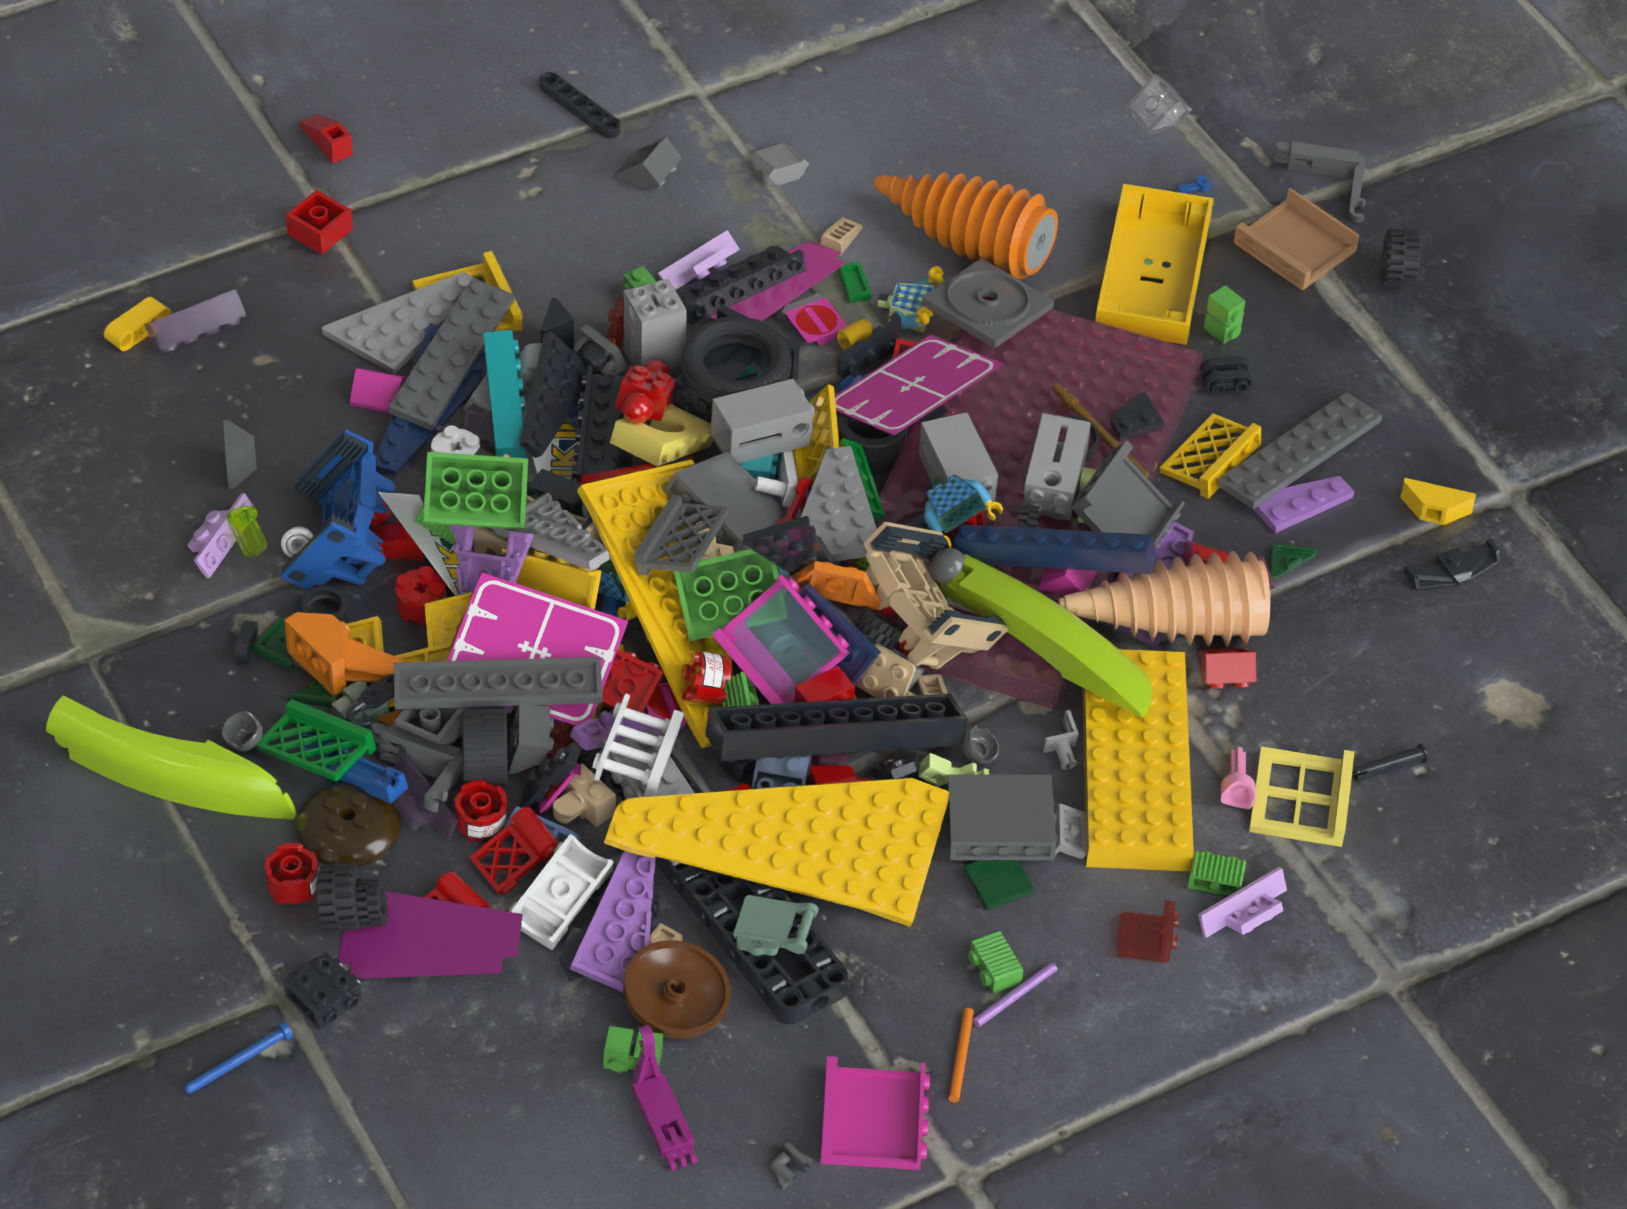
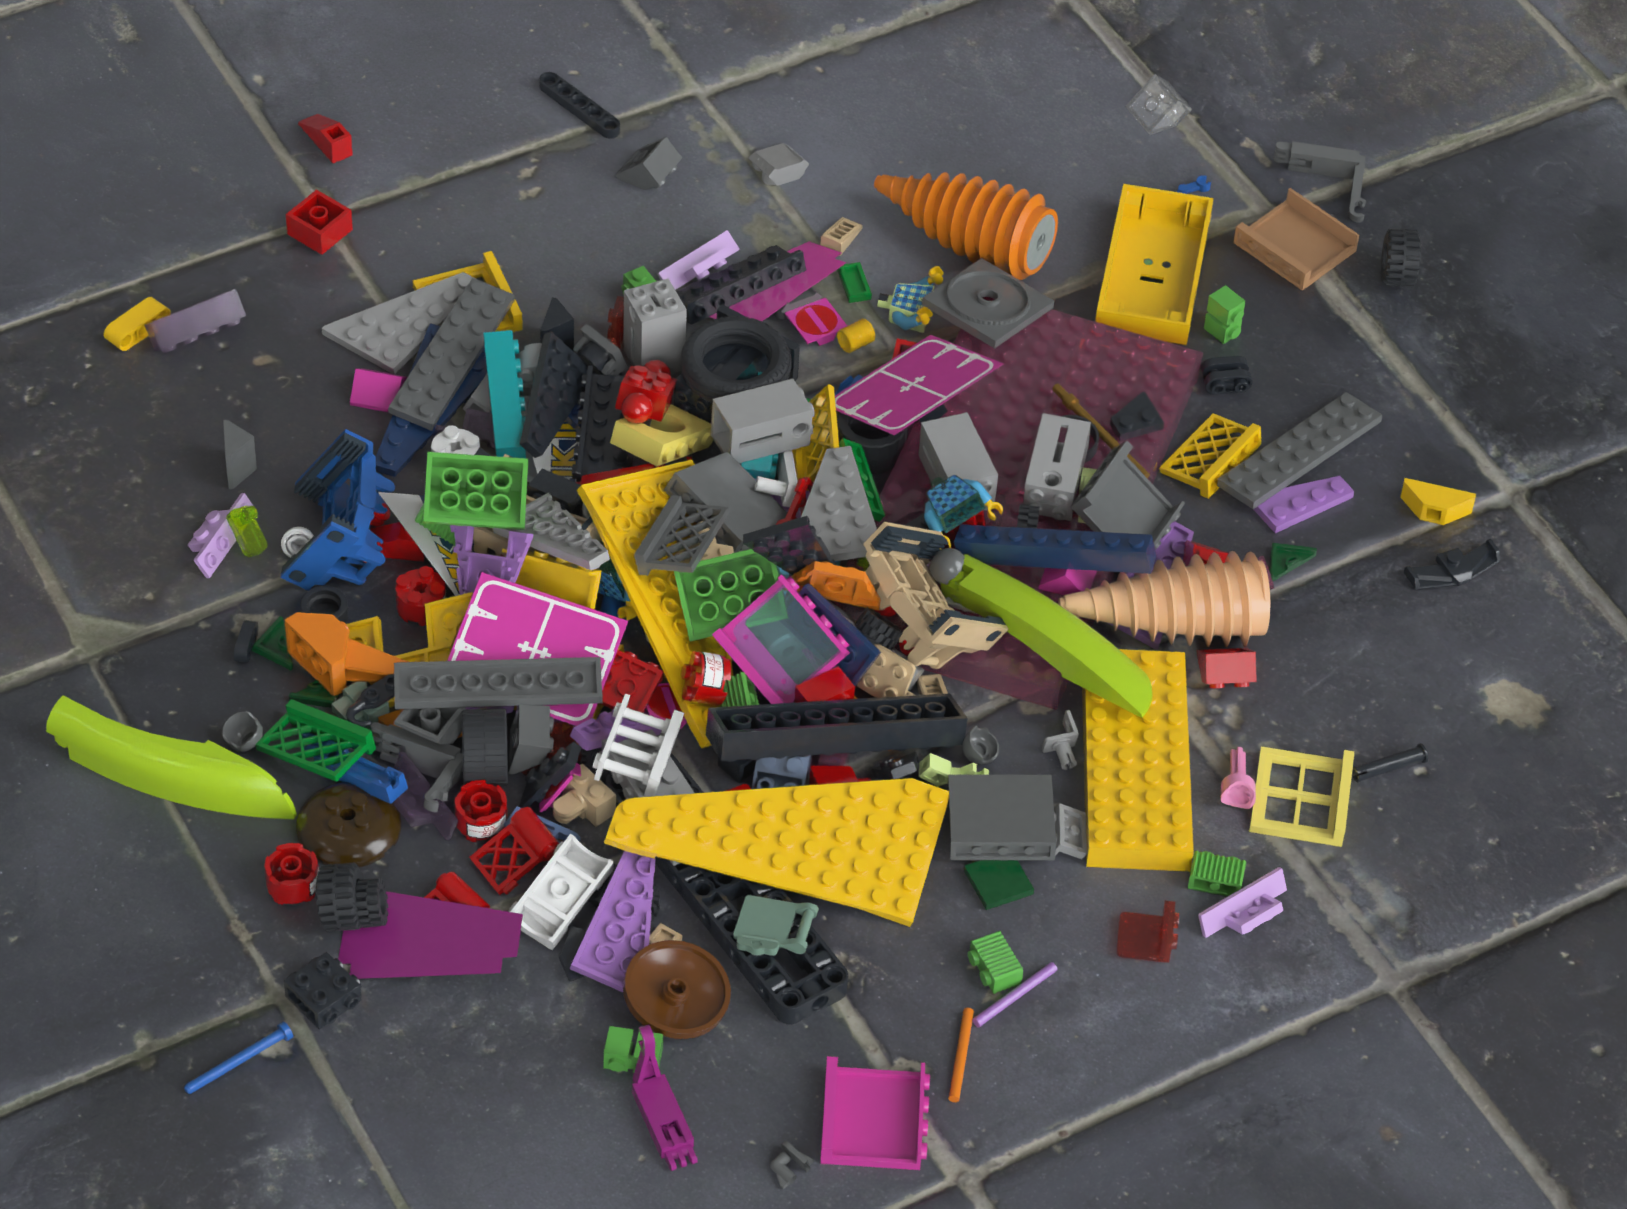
black wing [837,312,901,379] -> none

